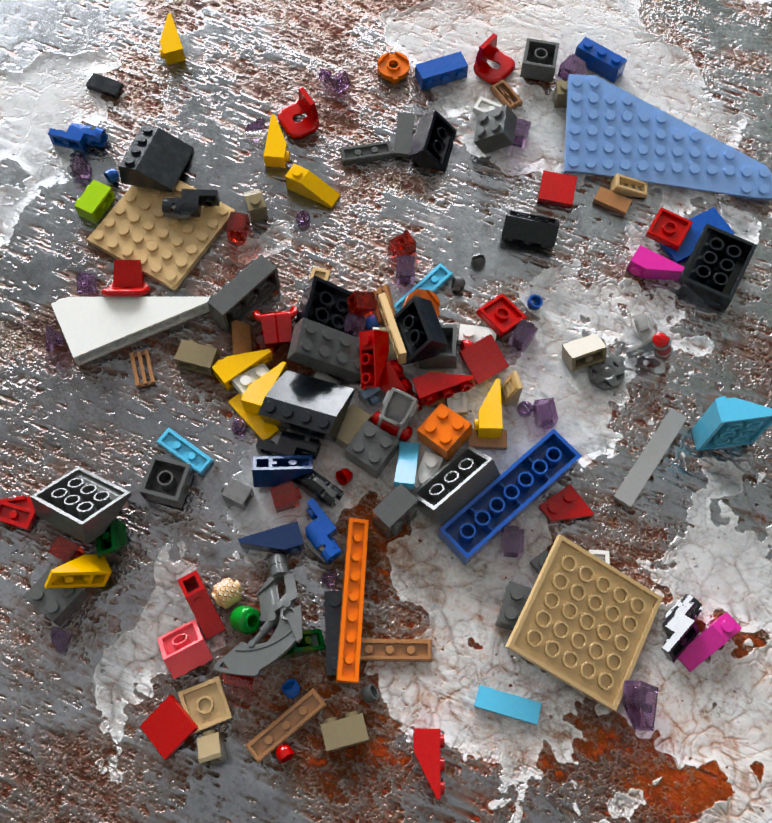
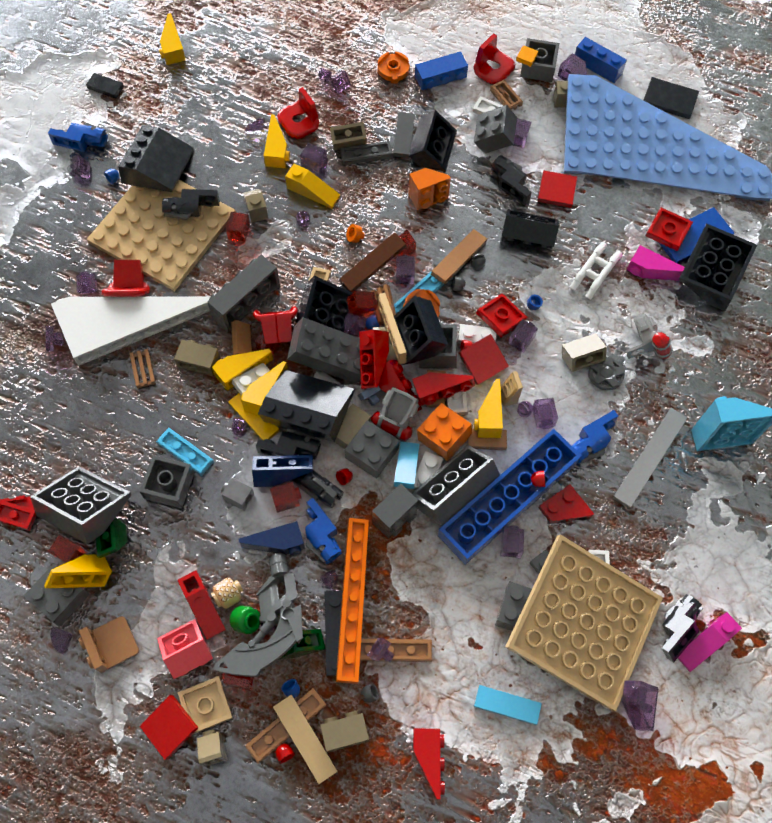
lime brick [74,180,115,224] -> none
medium nougat tile [593,186,633,216] -> none
tan slope [610,173,648,198] -> none
none -> medium nougat bracket [79,616,139,673]
none -> tan tile [273,695,338,784]
none -> clear purple brick [300,143,328,173]
none -> dark tan brick [330,122,367,151]
none -> reddish brown tile [340,232,407,293]
none -> orange tile [346,224,365,243]
none -> clear purple tile [367,638,394,662]
none -> orange slope [408,168,451,210]
none -> medium nougat tile [431,229,488,284]
none -> black plate [491,155,532,206]
none -> light orange tile [516,45,538,67]
none -> red hinge [531,471,546,487]
none -> white piece [569,242,622,300]
none -> blue plate [571,410,618,463]
none -> black tile [643,77,699,119]

